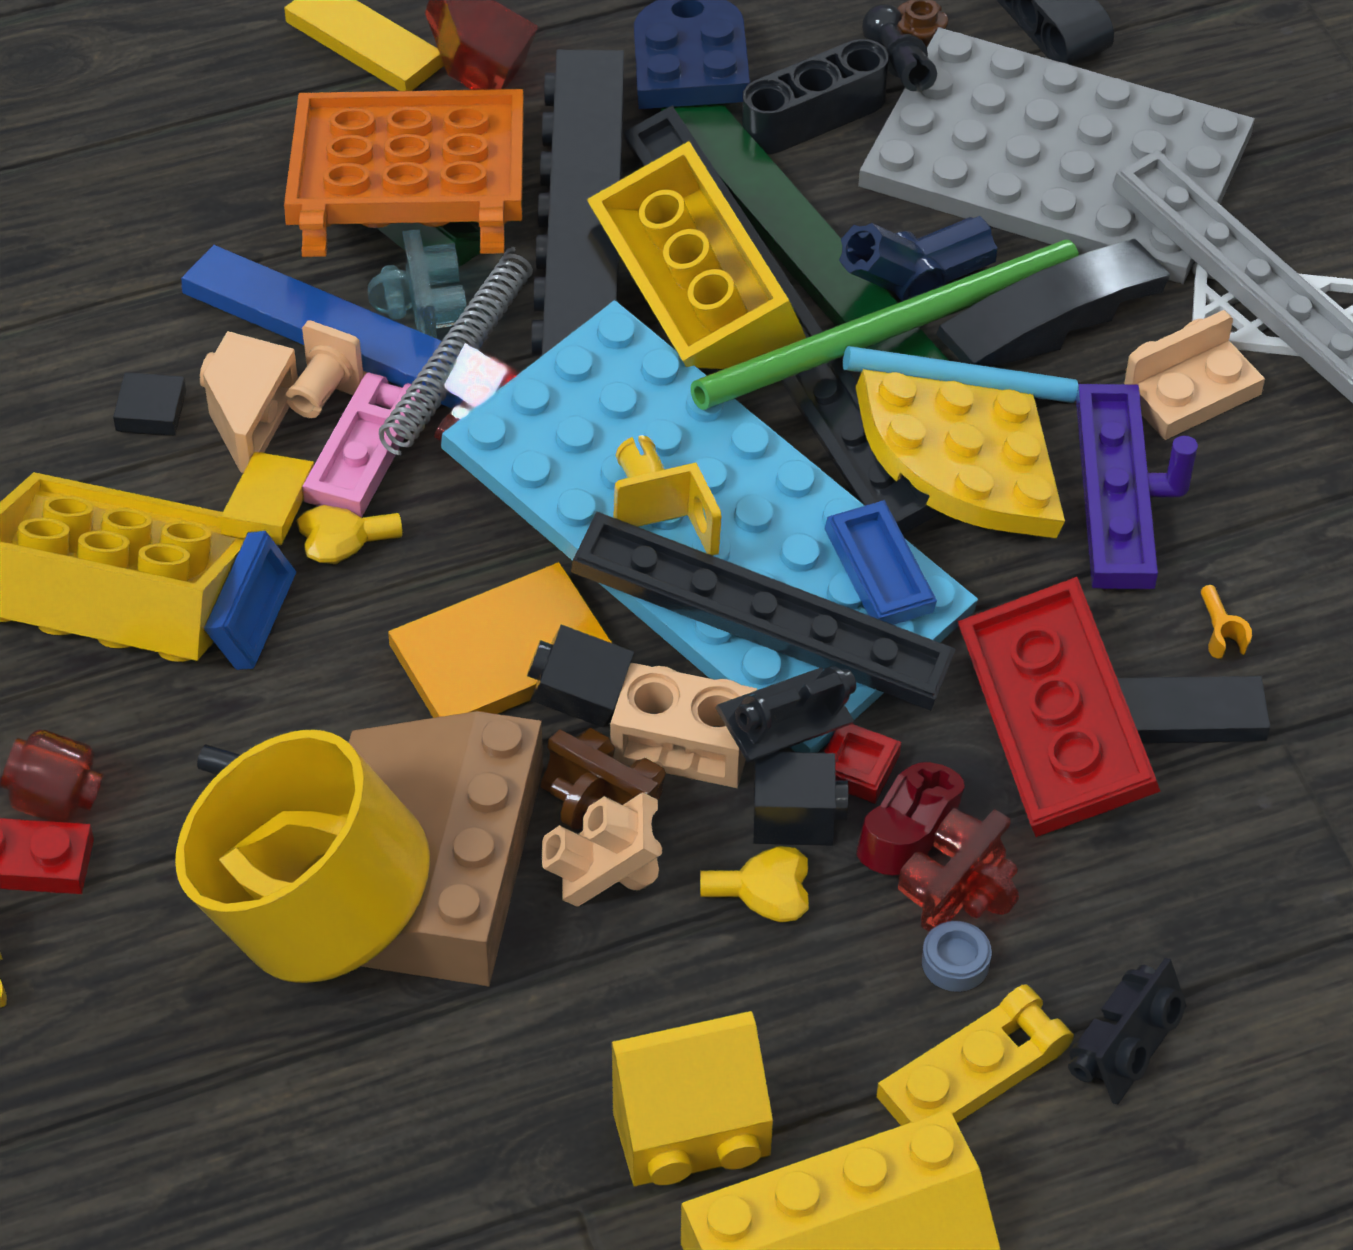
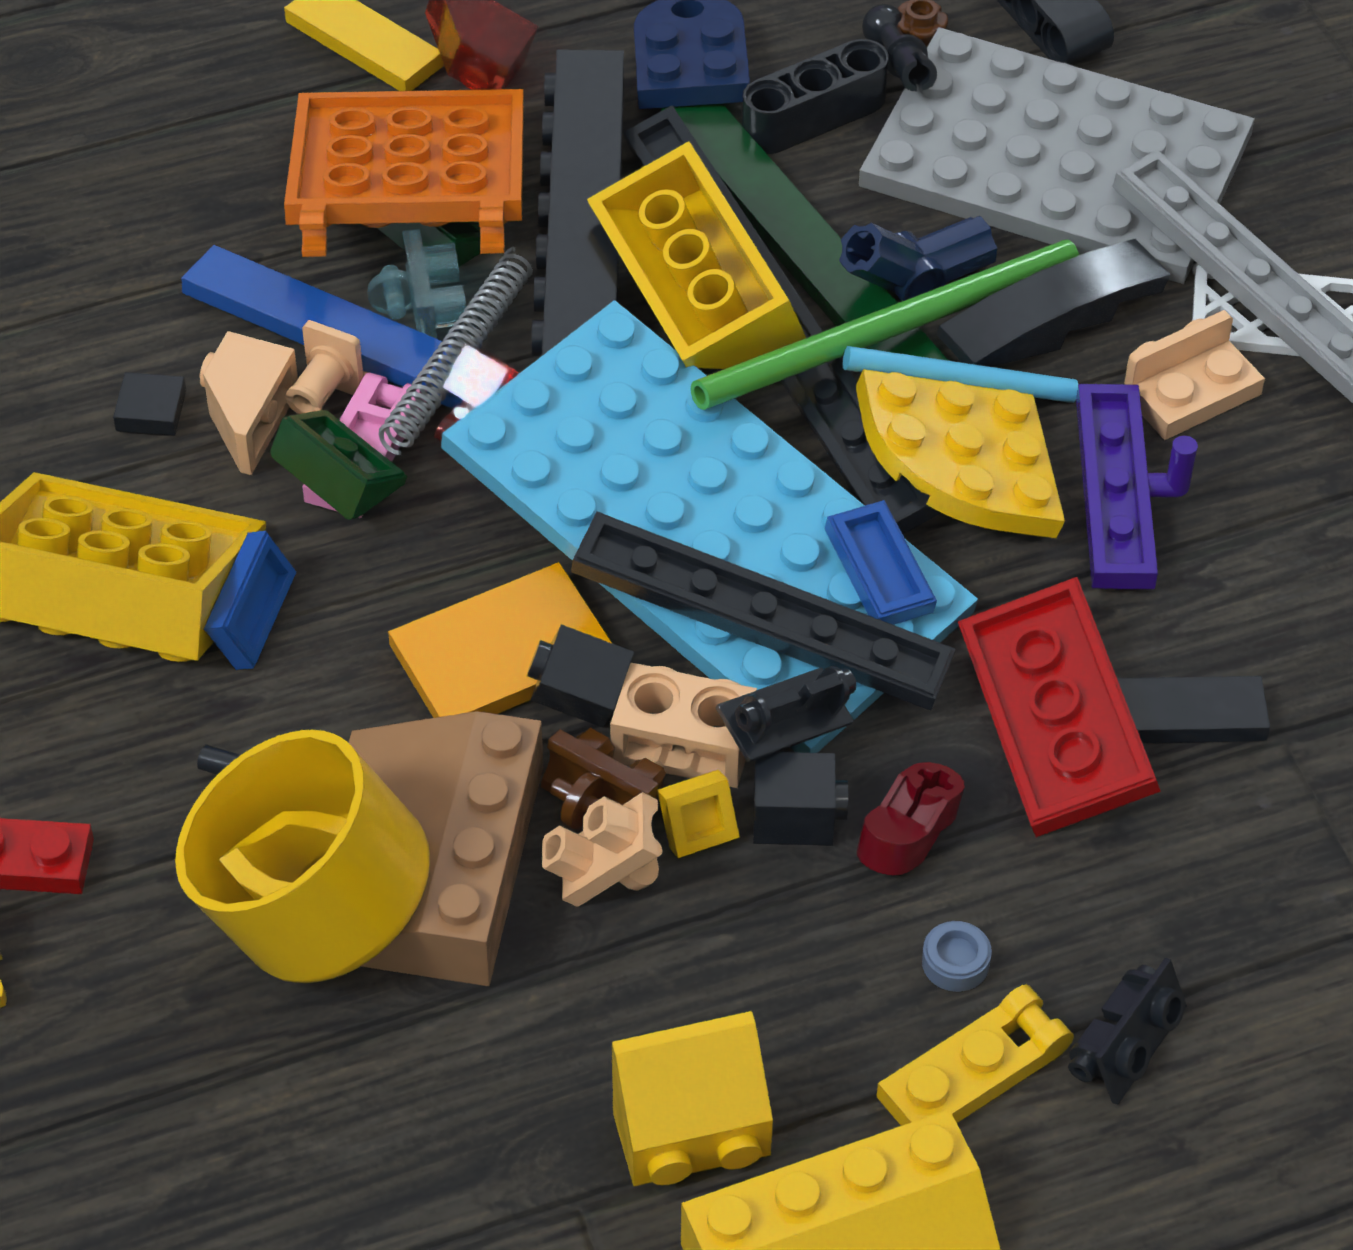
clear red head [0,729,104,822] -> none
yellow tile [221,451,314,545] -> none
yellow rock [297,505,402,564] -> none
yellow bracket [613,435,722,556] -> none
yellow rock [700,846,809,922] -> none
red tile [824,724,901,803] -> none
clear red hips [898,808,1019,932] -> none
light orange hand [1201,585,1252,658] -> none
none -> dark green slope [271,410,408,520]
none -> yellow tile [657,769,740,858]

